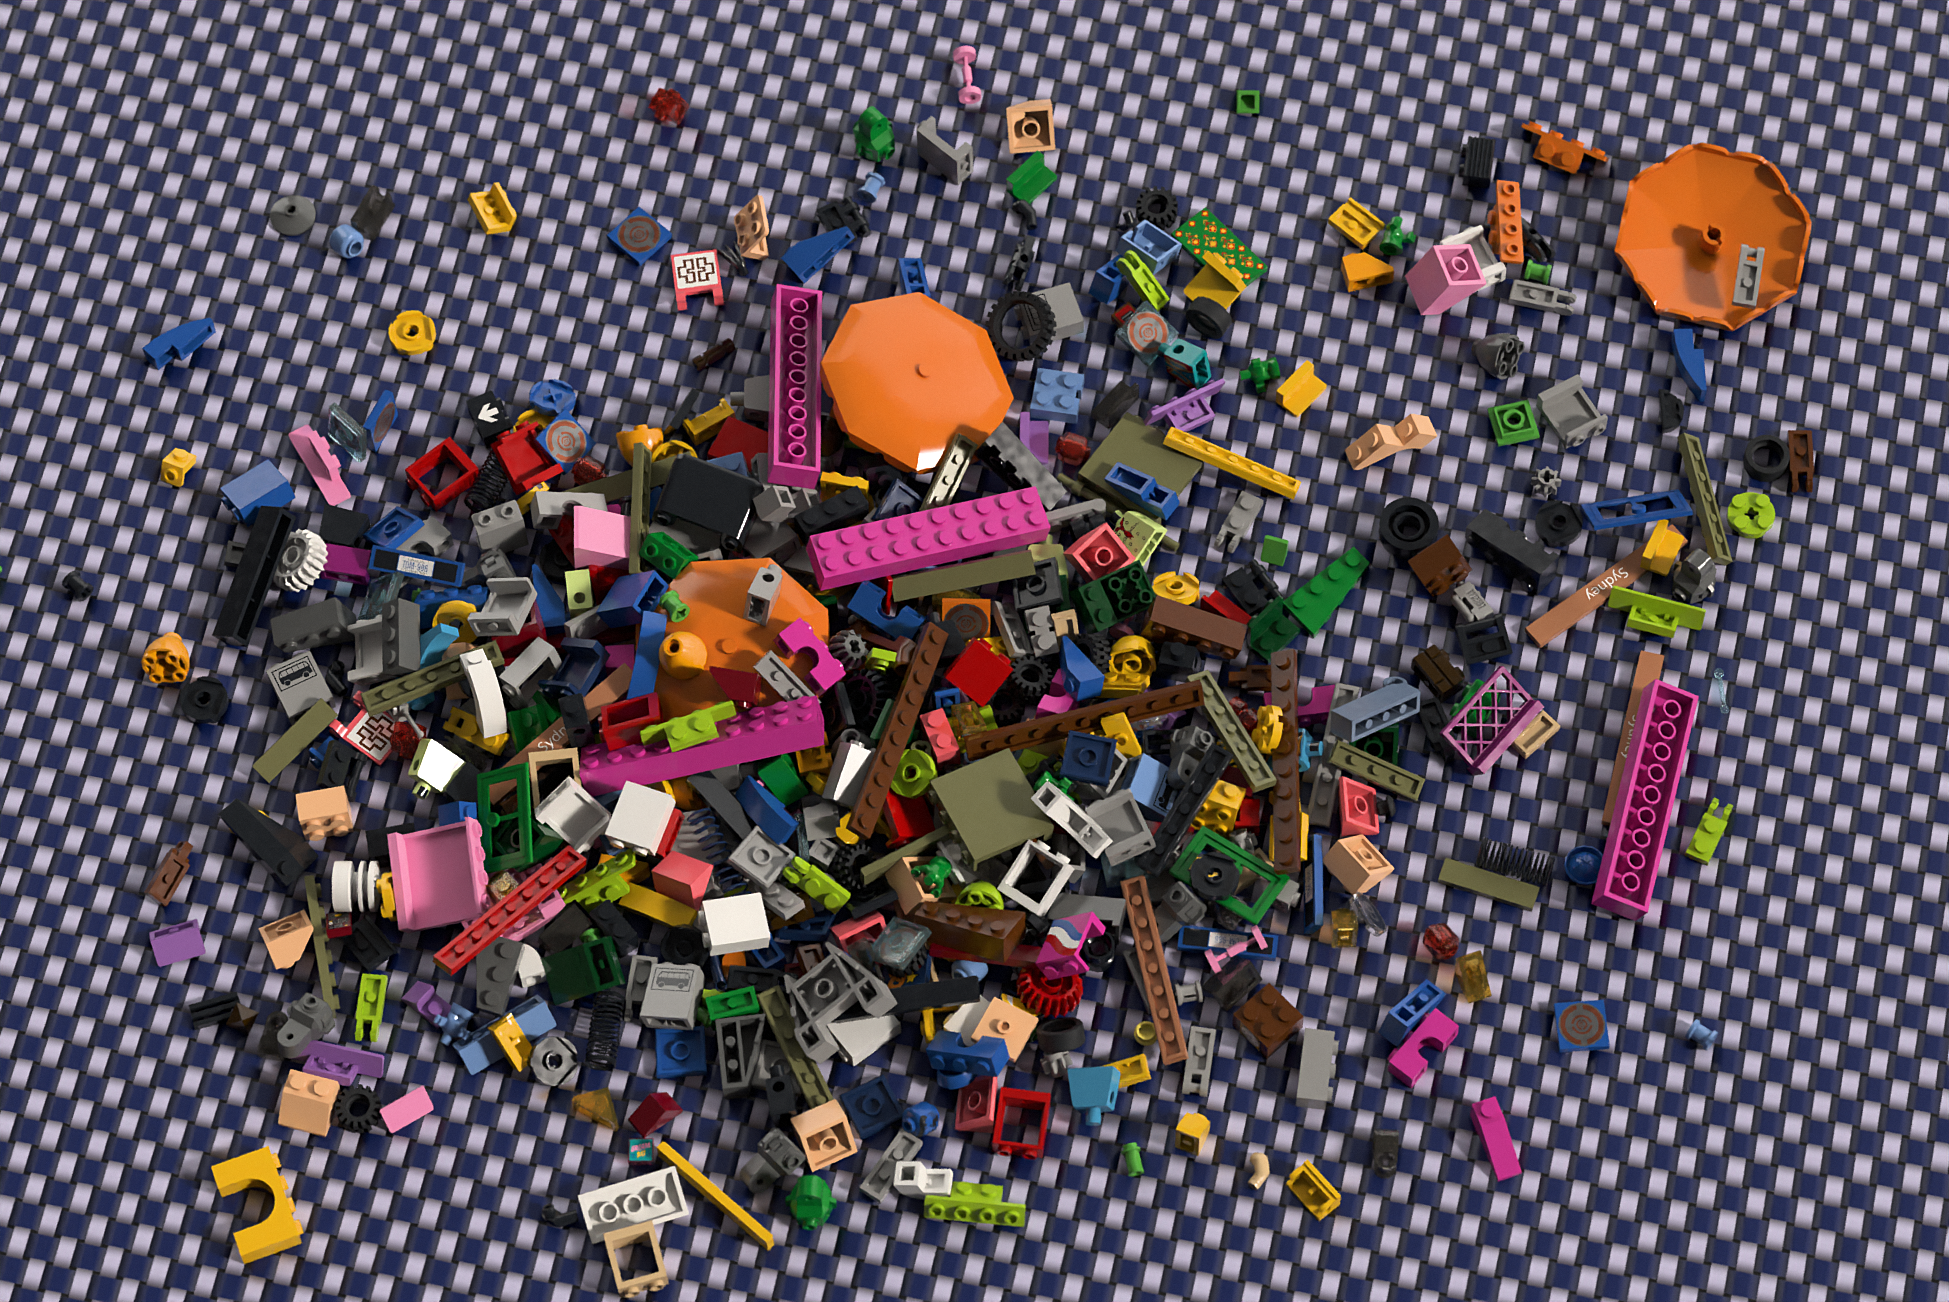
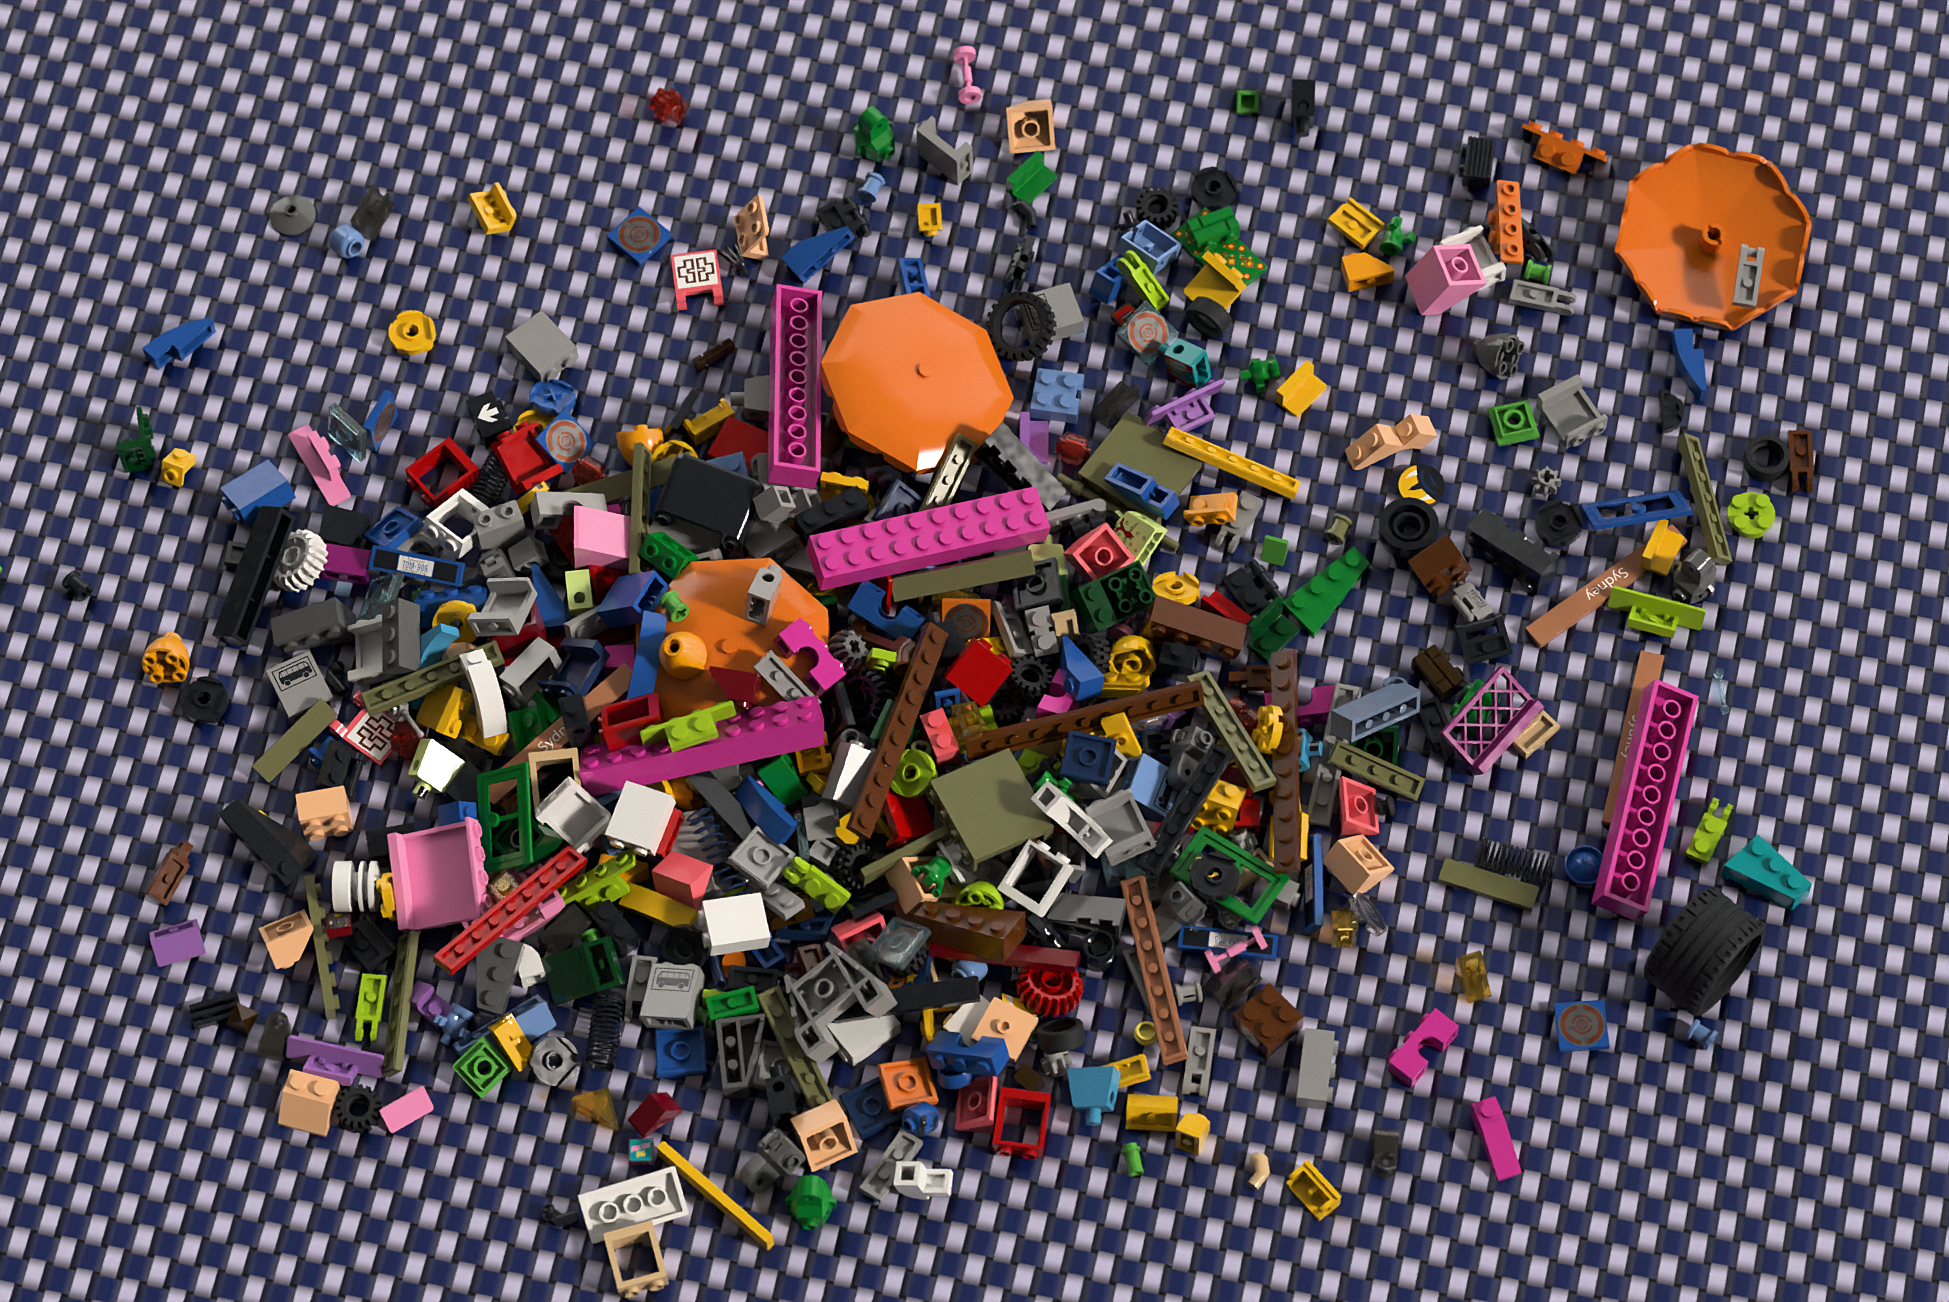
yellow arch [211,1146,304,1264] -> none
dark grey piece [277,993,335,1058] -> none
lime bracket [924,1181,1026,1227] -> none
dark pink panel [1035,911,1106,980] -> none
blue slope [1378,979,1446,1047] -> none
clear red head [1422,923,1459,960] -> none
none -> dark green bracket [116,406,156,473]
none -> olive tile [382,930,419,1077]
none -> yellow bracket [416,685,474,739]
none -> white window [422,488,490,559]
none -> bright green piece [451,1035,513,1099]
none -> light grey brick [505,310,578,383]
none -> light grey brick [508,536,549,575]
none -> orange tile [877,1057,939,1113]
none -> yellow bracket [917,203,942,236]
none -> dark brown slope [1013,1064,1045,1091]
none -> yellow panel [1126,1094,1178,1132]
none -> light orange bracket [1183,492,1238,527]
none -> green brick [1186,206,1240,253]
none -> black plate [1191,166,1237,212]
none -> black torso [1291,79,1315,137]
none -> olive bush [1324,513,1353,545]
none -> tile [1397,464,1445,507]
none -> black tyre [1644,888,1765,1016]
none -> teal wedge [1721,834,1812,911]

